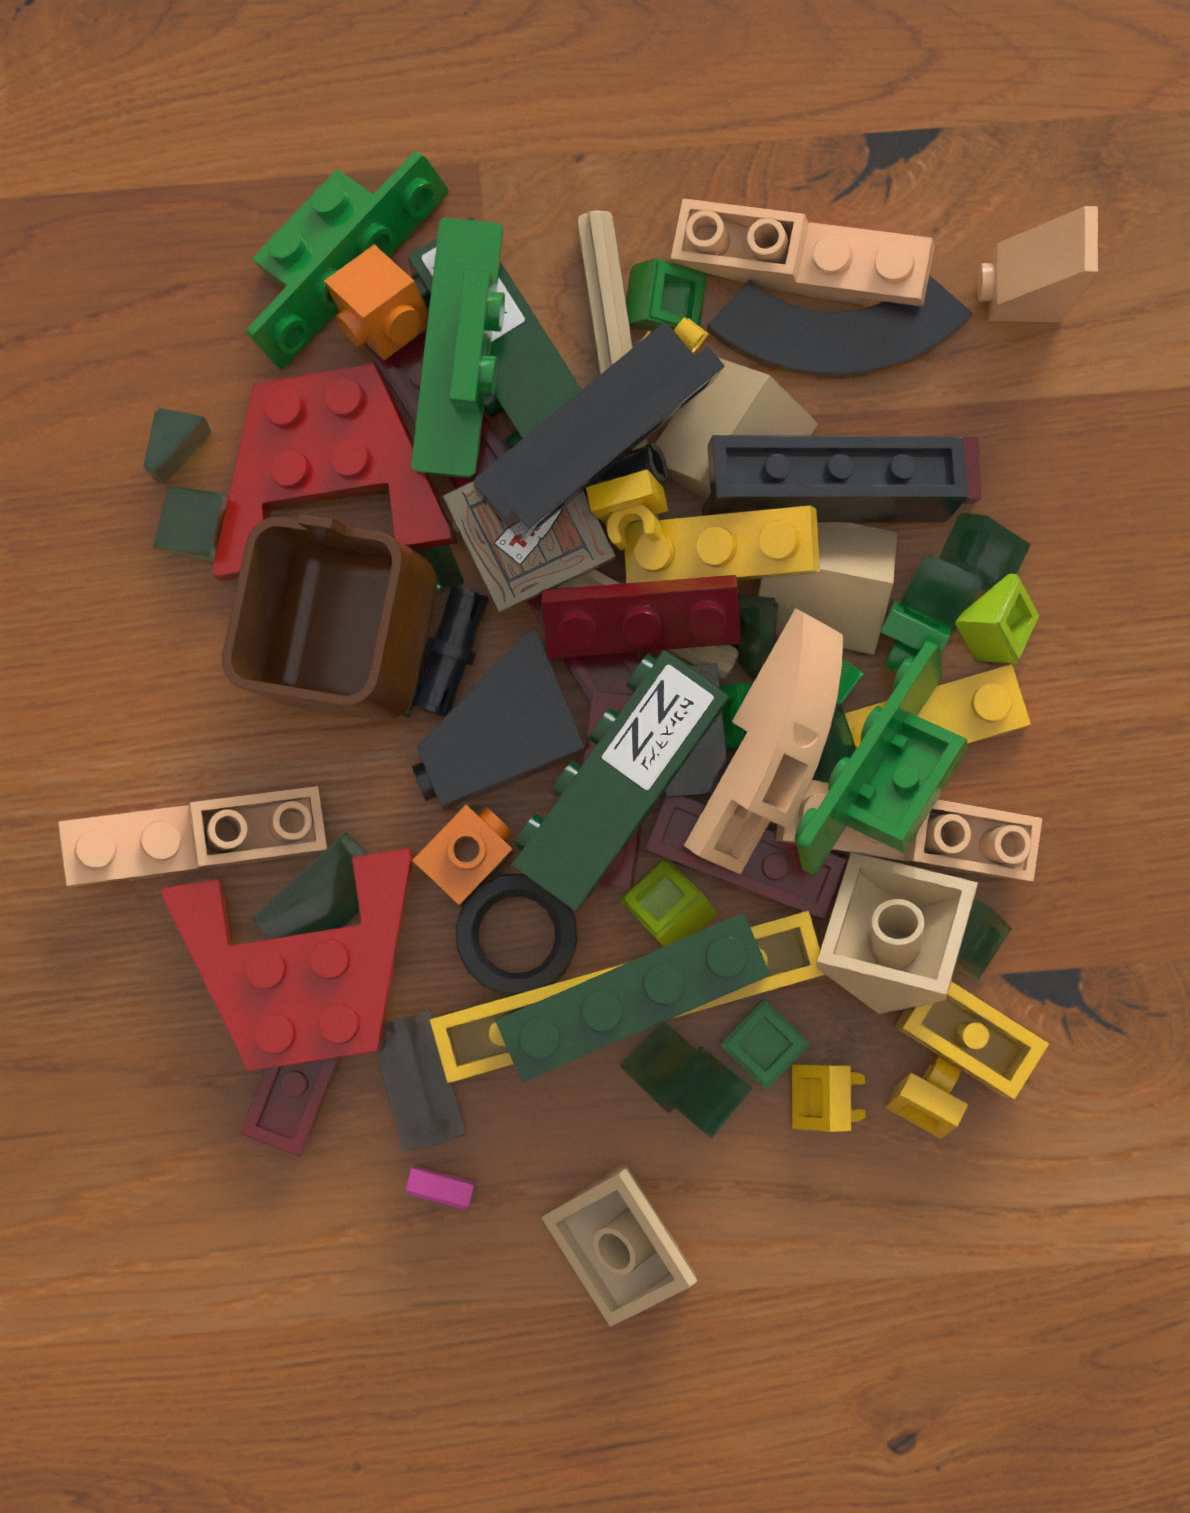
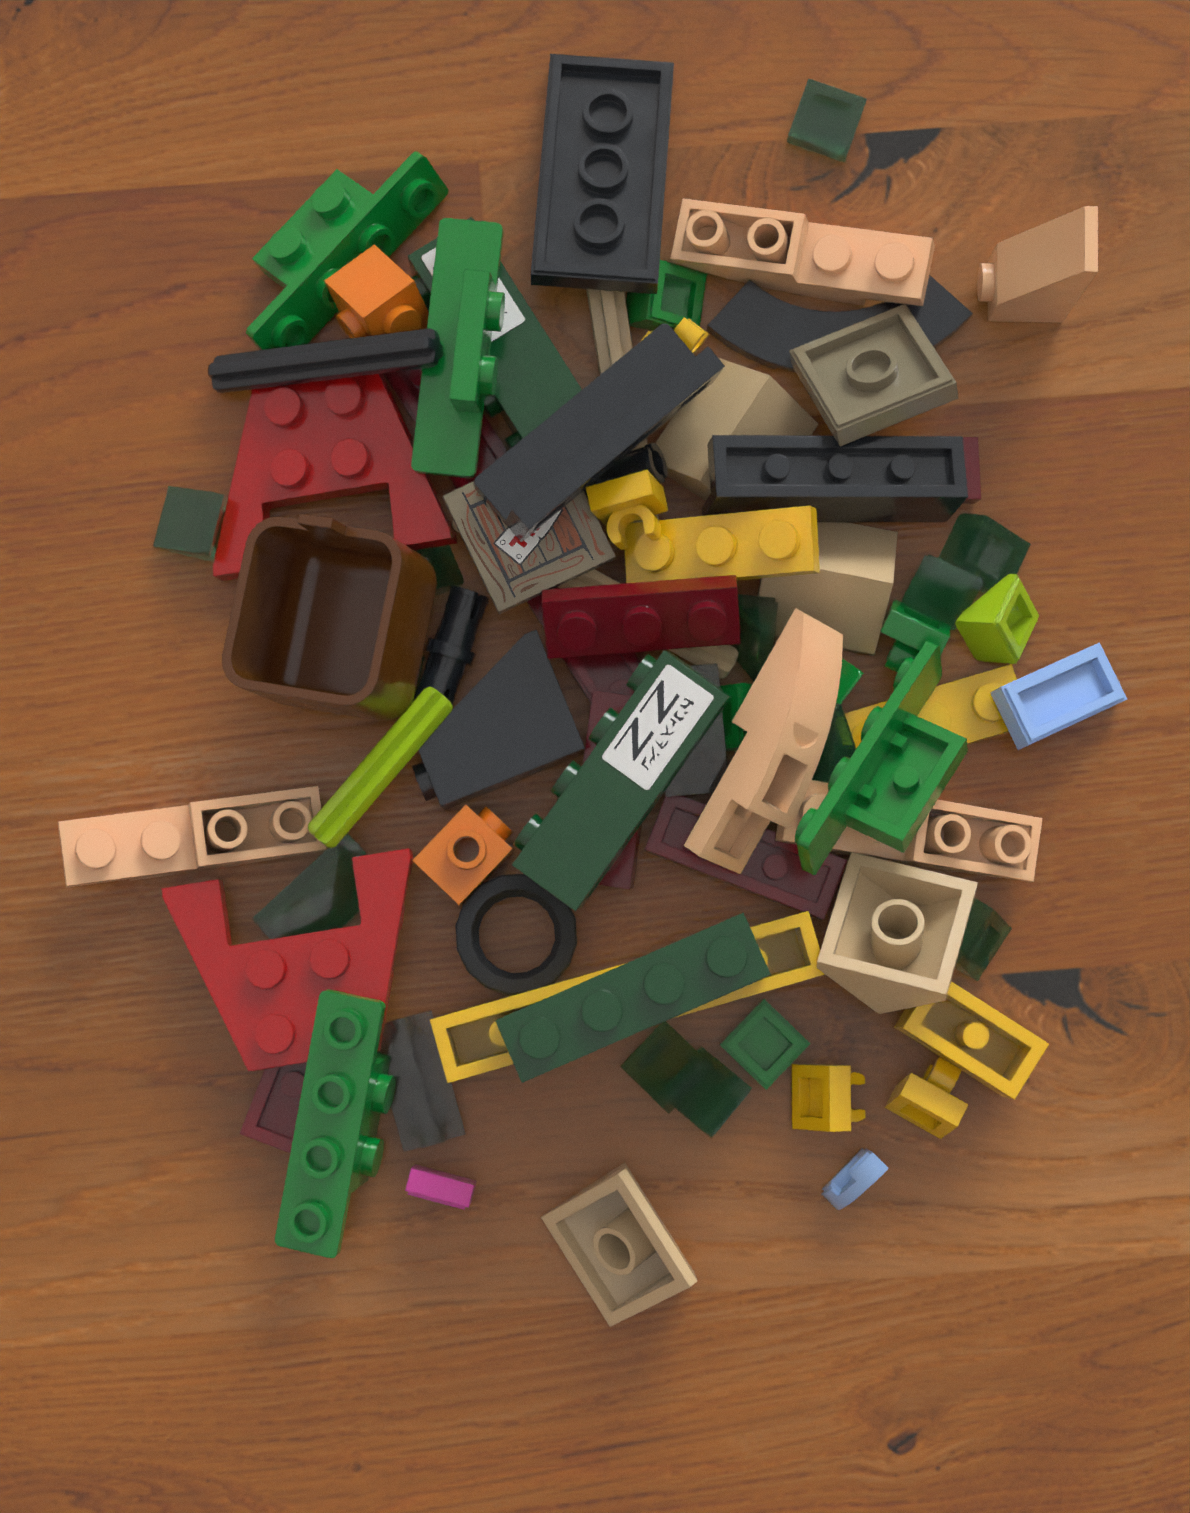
clear green slope [144,408,212,483] -> none
lime slope [619,858,717,947] -> none
none -> black axle [208,328,443,393]
none -> green bracket [275,989,396,1258]
none -> lime axle [308,687,453,848]
none -> black tile [531,54,674,294]
none -> clear green tile [787,79,867,162]
none -> dark tan tile [789,304,959,446]
none -> light blue tile [822,1148,889,1210]
none -> light blue tile [990,642,1127,750]

